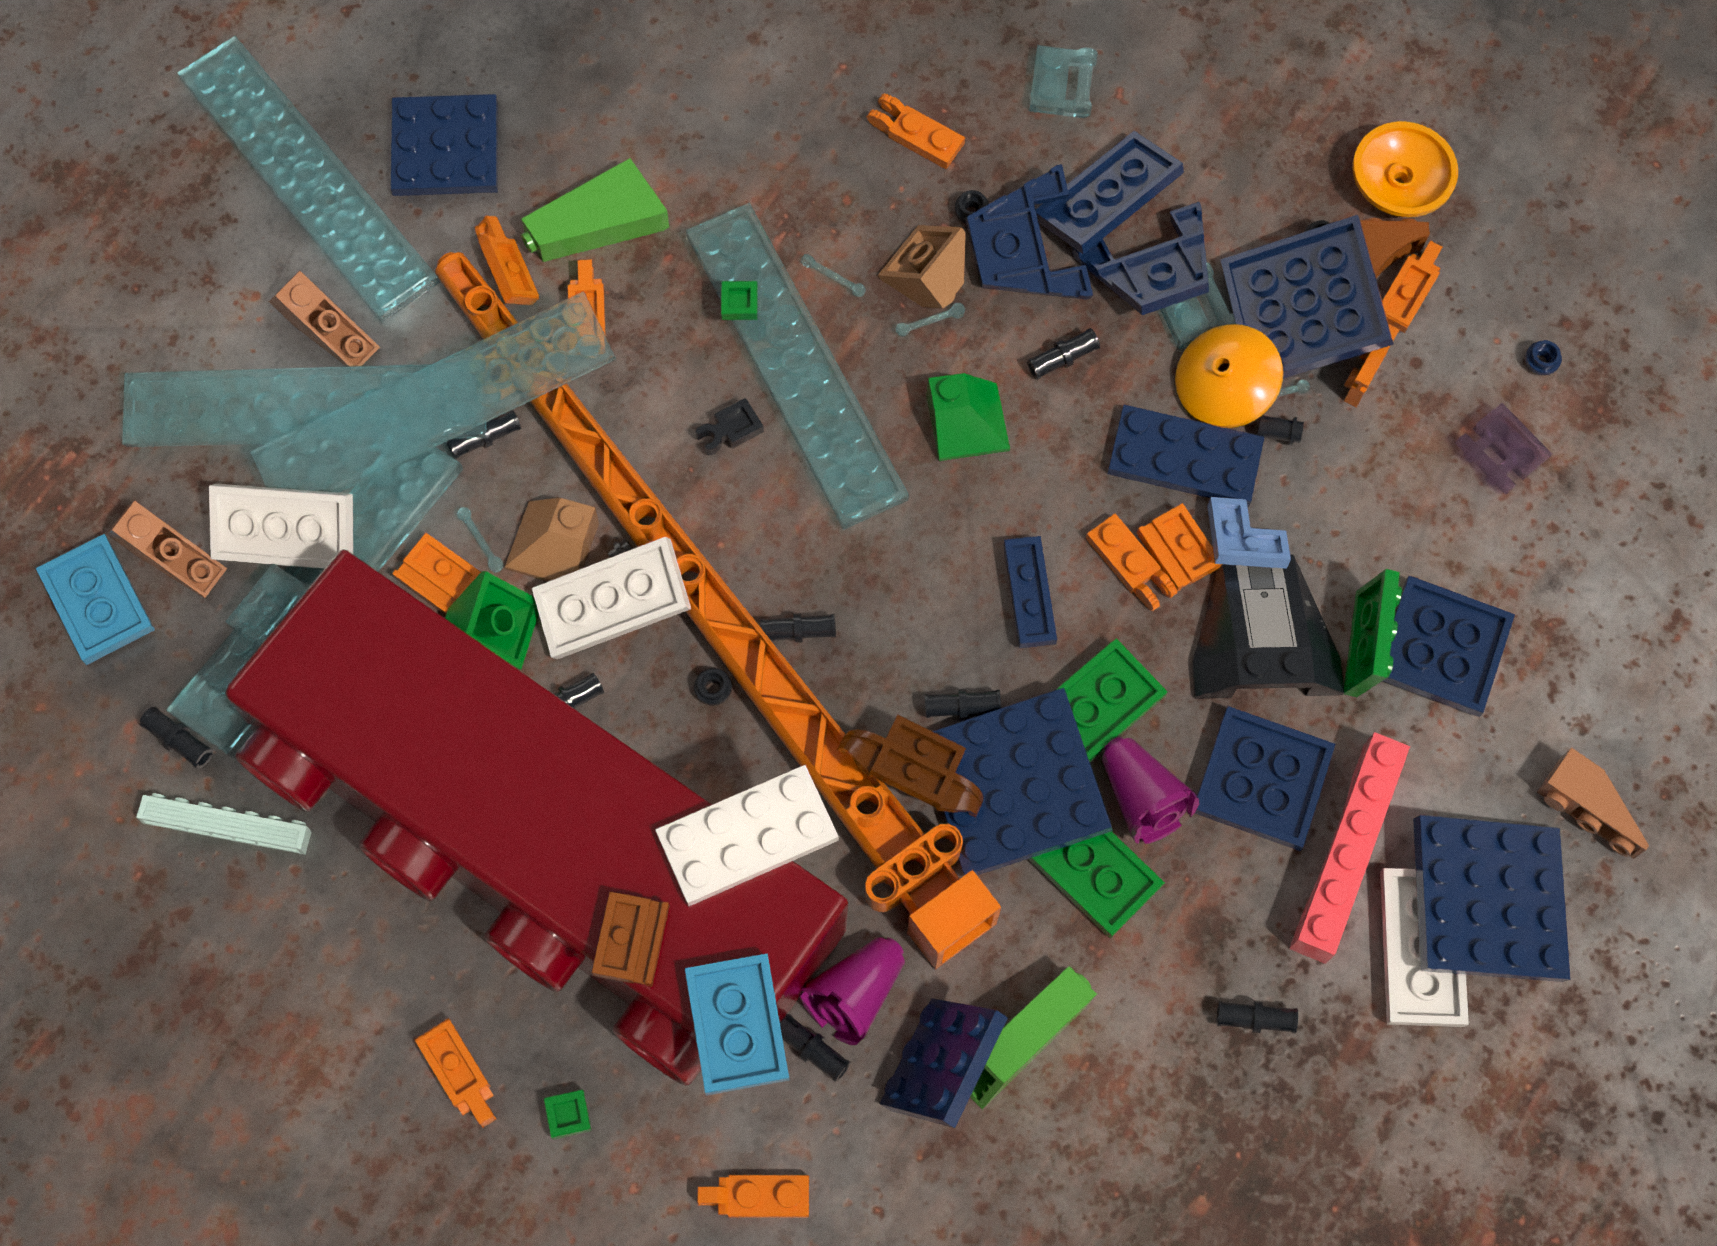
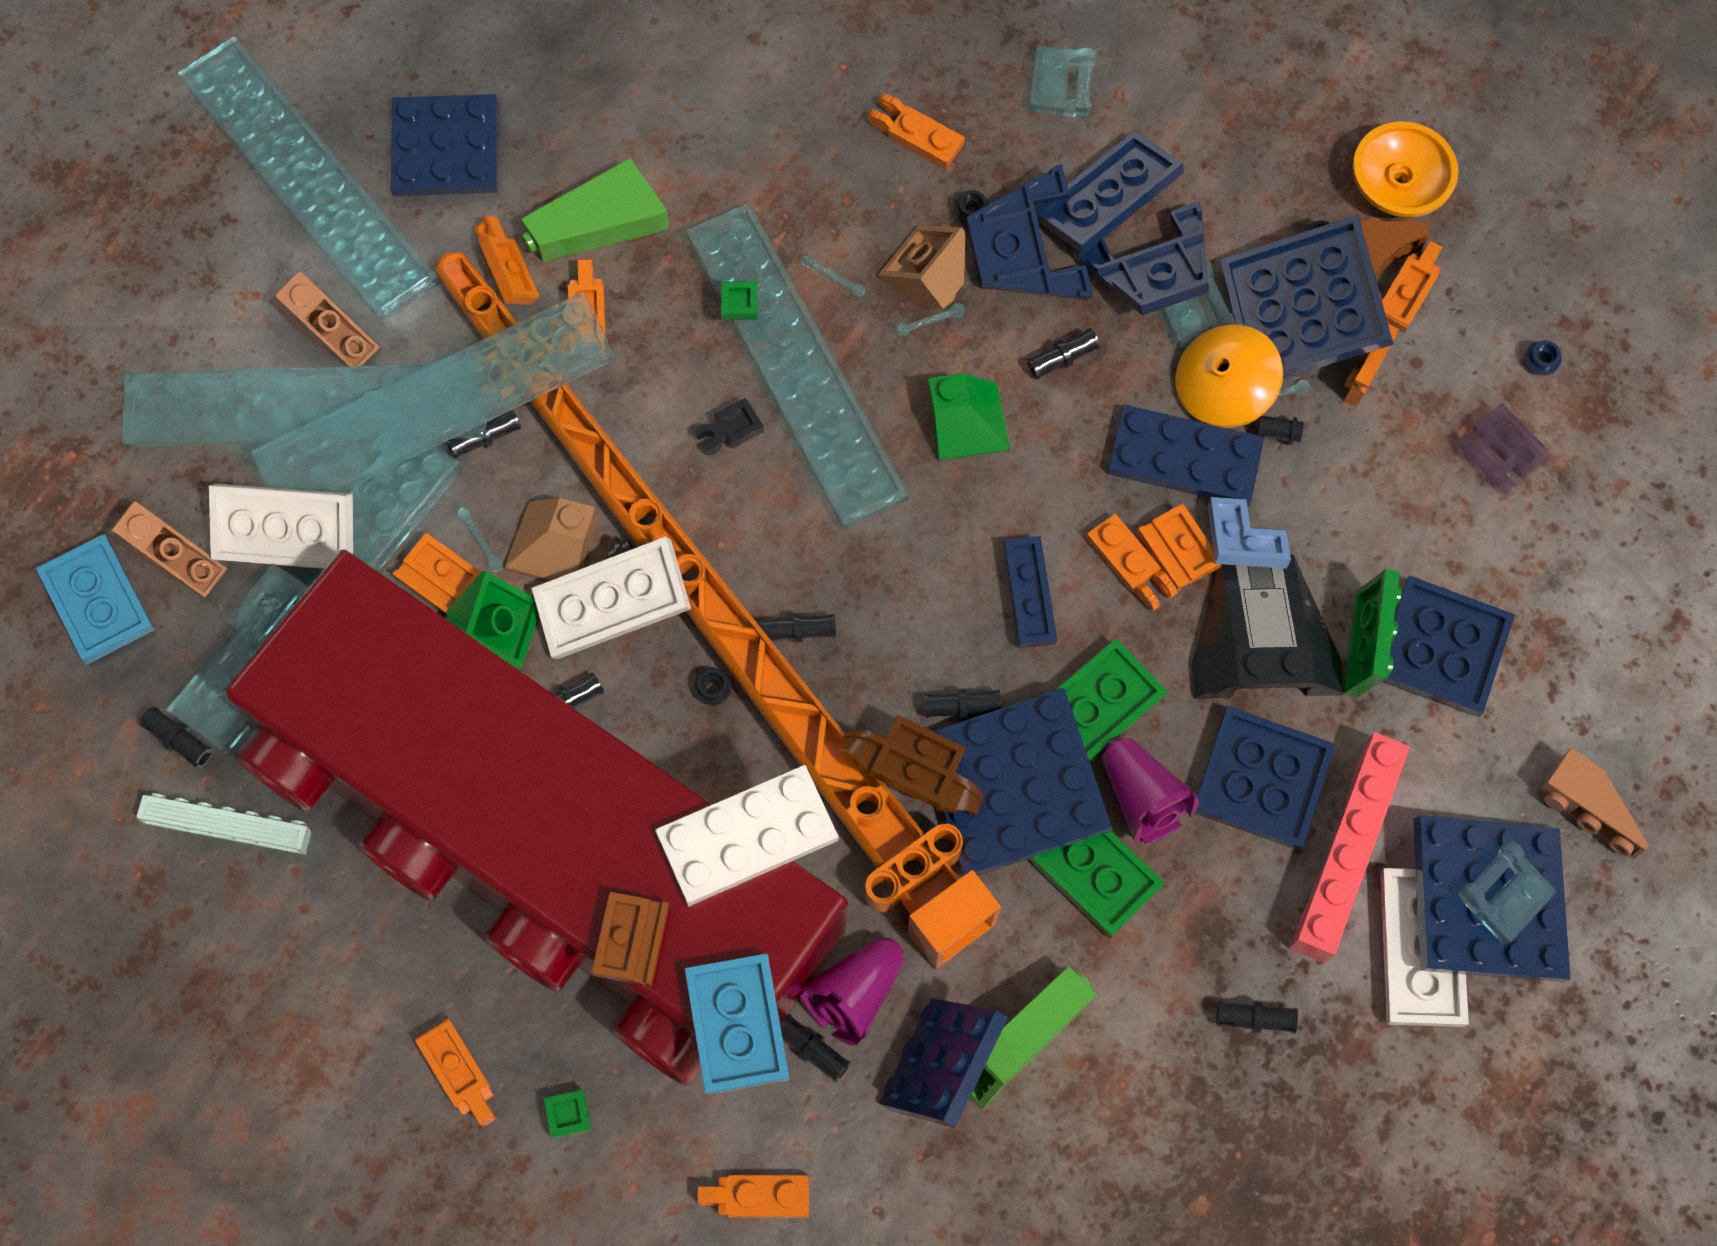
none -> clear light blue plate [1458,840,1557,945]

